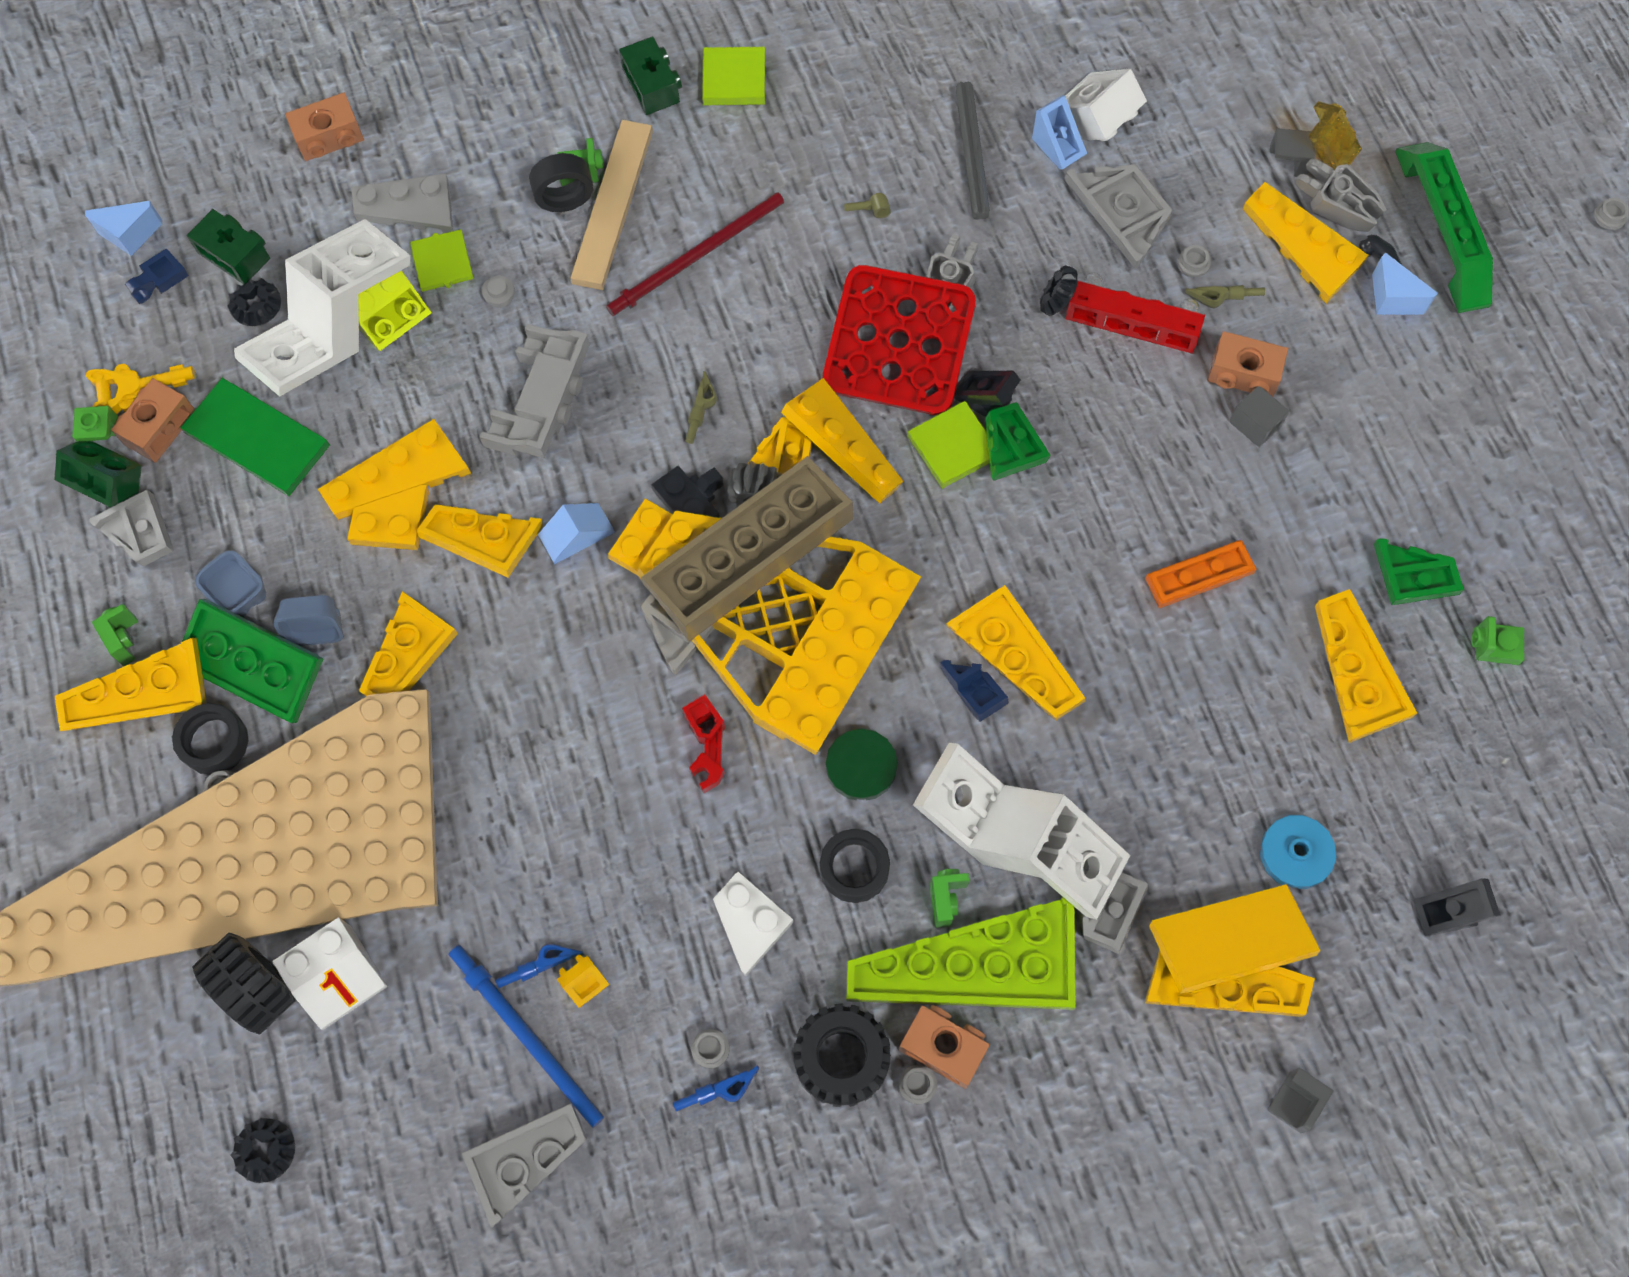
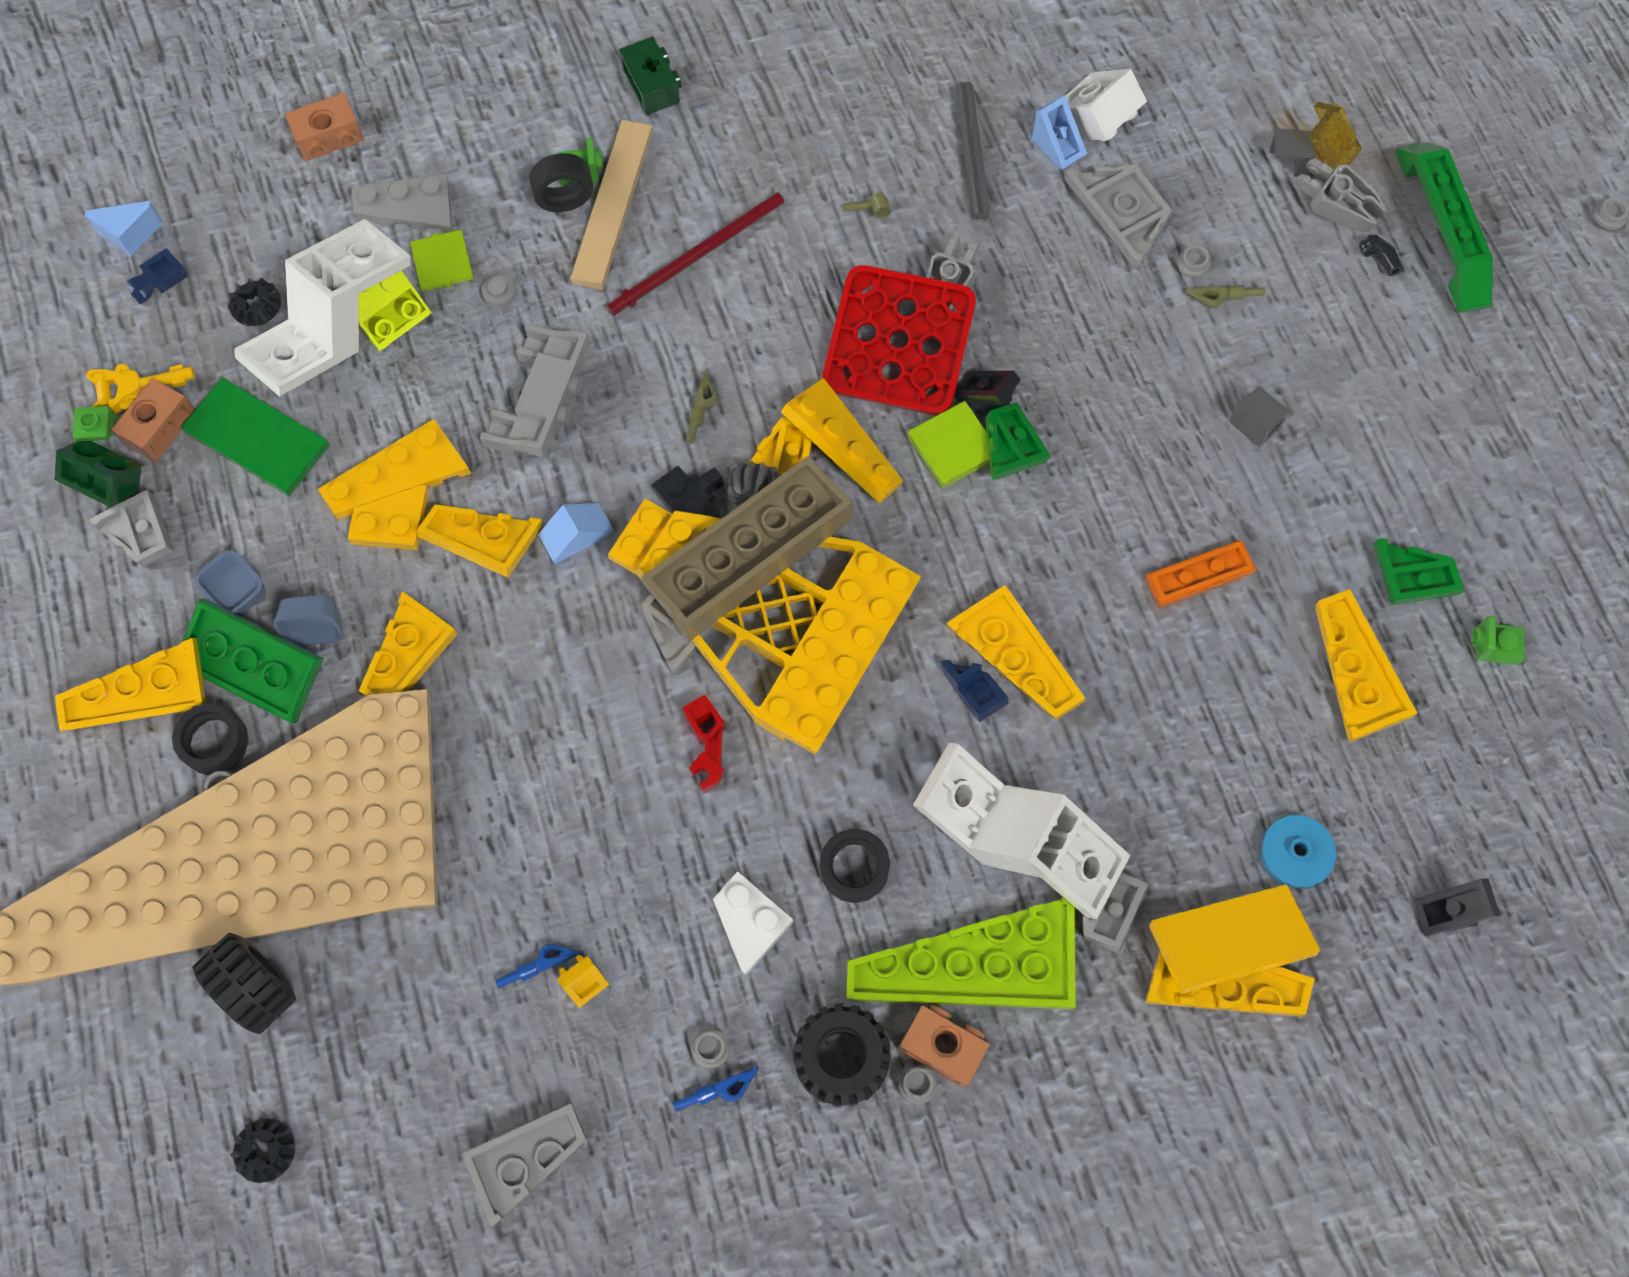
bright green bracket [91,604,138,667] -> none
dark green brick [186,209,270,285] -> none
white slope [272,917,388,1030] -> none
blue bar [448,945,604,1128] -> none
lime tile [703,47,765,105] -> none
dark green tile [825,728,898,801] -> none
bright green bracket [929,869,970,928] -> none
black gear [1040,265,1078,316] -> none
red piece [1065,272,1205,354] -> none
nougat brick [1207,331,1289,397] -> none
yellow wing [1243,182,1369,304] -> none
dark grey panel [1268,1068,1334,1134] -> none
light blue slope [1372,253,1438,315] -> none

